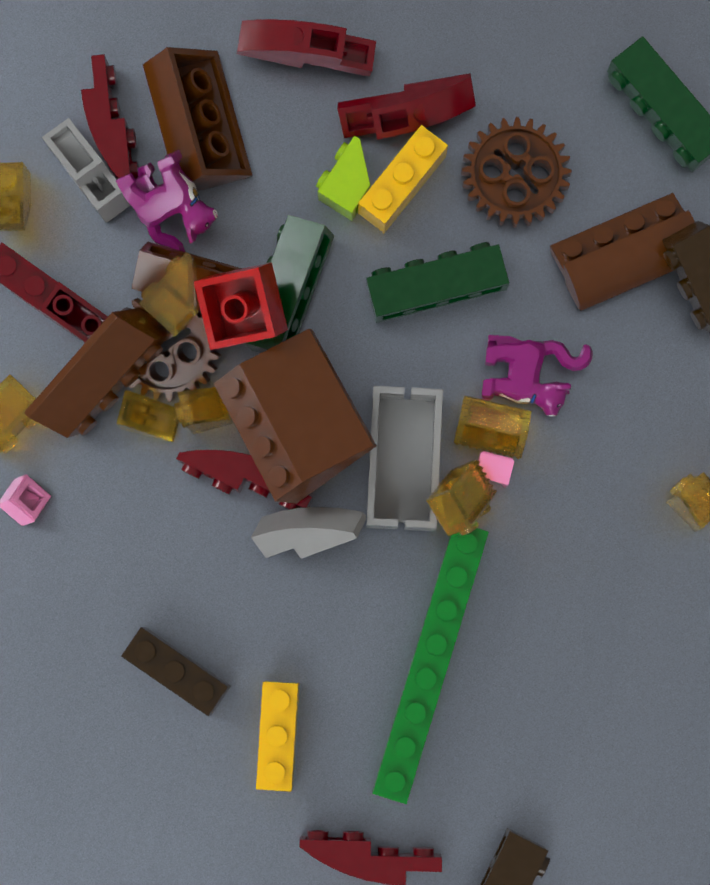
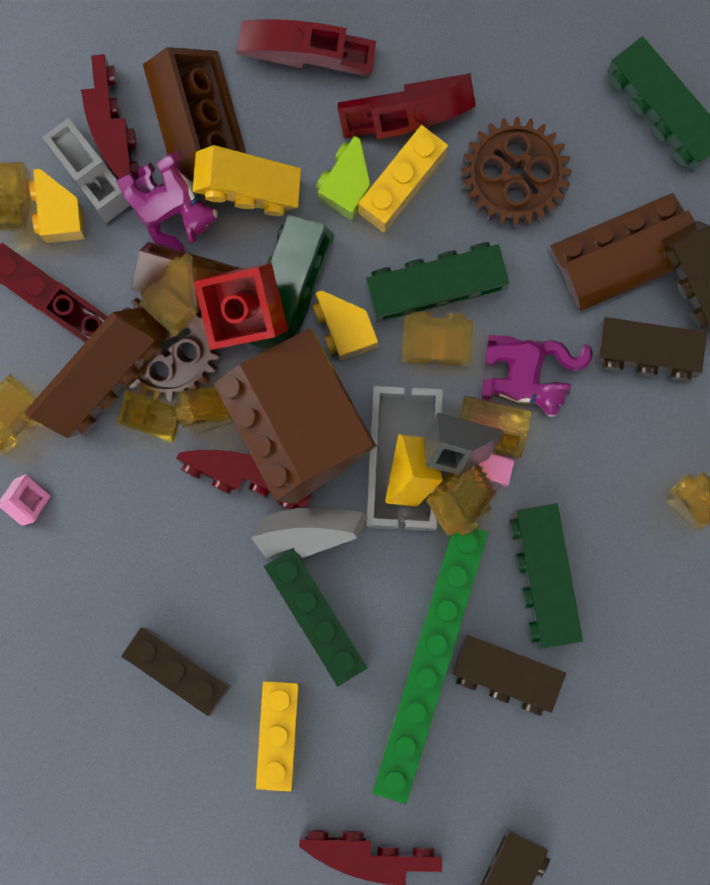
none -> yellow slope [29,169,86,243]
none -> yellow brick [192,145,301,216]
none -> dark green brick [264,548,367,687]
none -> yellow slope [312,291,378,362]
none -> yellow slope [385,434,443,507]
none -> clear yellow brick [401,312,473,366]
none -> dark grey slope [424,413,503,475]
none -> dark brown brick [451,635,566,716]
none -> dark green brick [509,503,583,649]
none -> dark brown brick [595,317,707,382]

